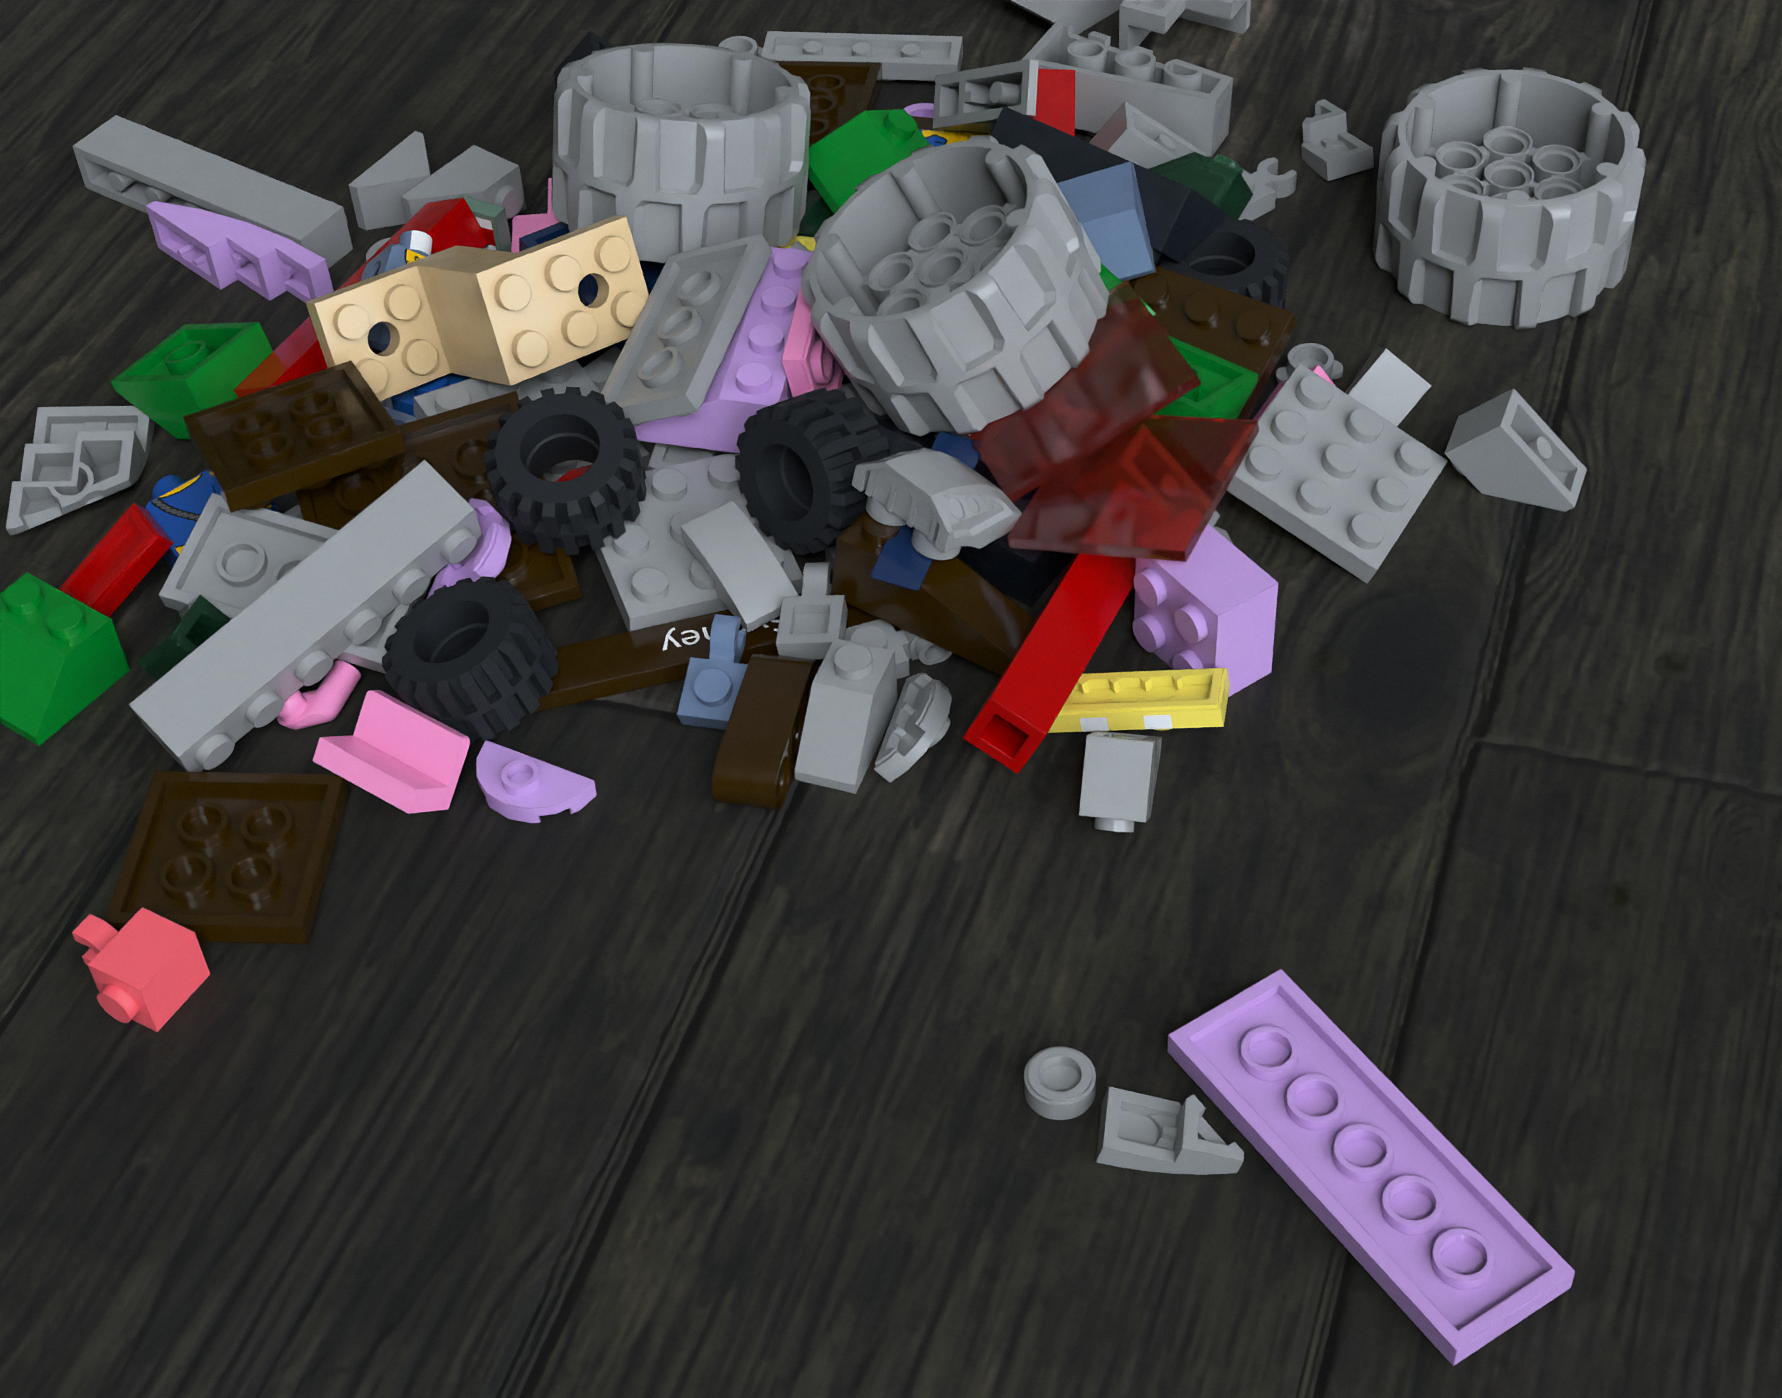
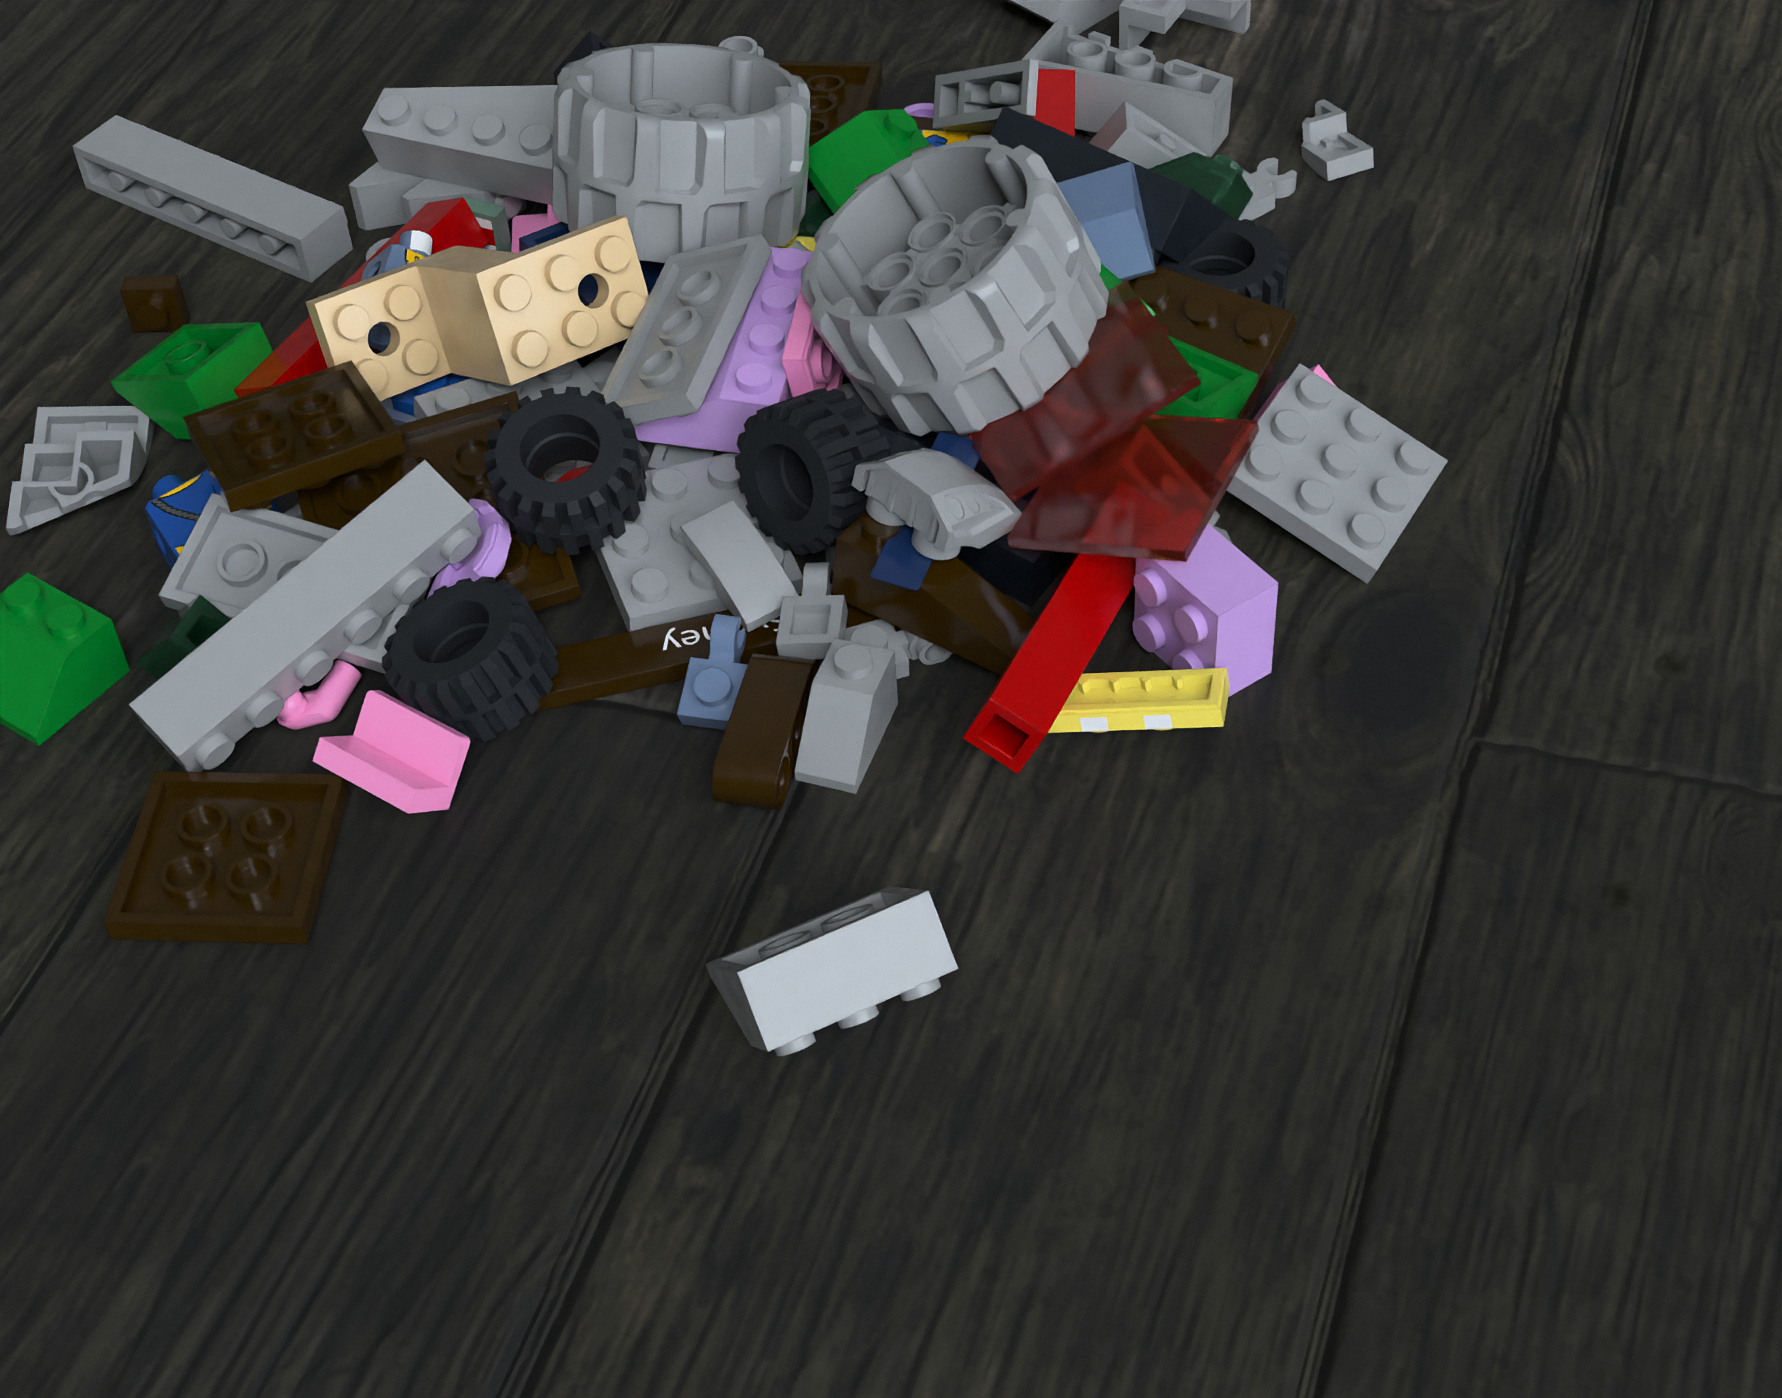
red tile [58,503,173,617] -> none
coral brick [72,907,210,1032] -> none
lavender slope [146,201,334,303] -> none
lavender plate [476,740,597,823] -> none
light grey plate [761,31,963,84] -> none
light grey plate [874,673,952,783] -> none
light grey tile [1024,1046,1096,1120] -> none
light grey slope [1079,731,1162,832] -> none
light grey slope [1096,1086,1244,1175] -> none
lavender plate [1167,969,1575,1366] -> none
light grey plate [1276,343,1343,383] -> none
light grey slope [1345,346,1432,427] -> none
light grey wheel [1373,67,1647,330] -> none
light grey slope [1444,388,1587,512] -> none
none -> dark brown plate [120,275,191,333]
none -> light grey wedge [362,85,557,205]
none -> slope [706,886,958,1056]

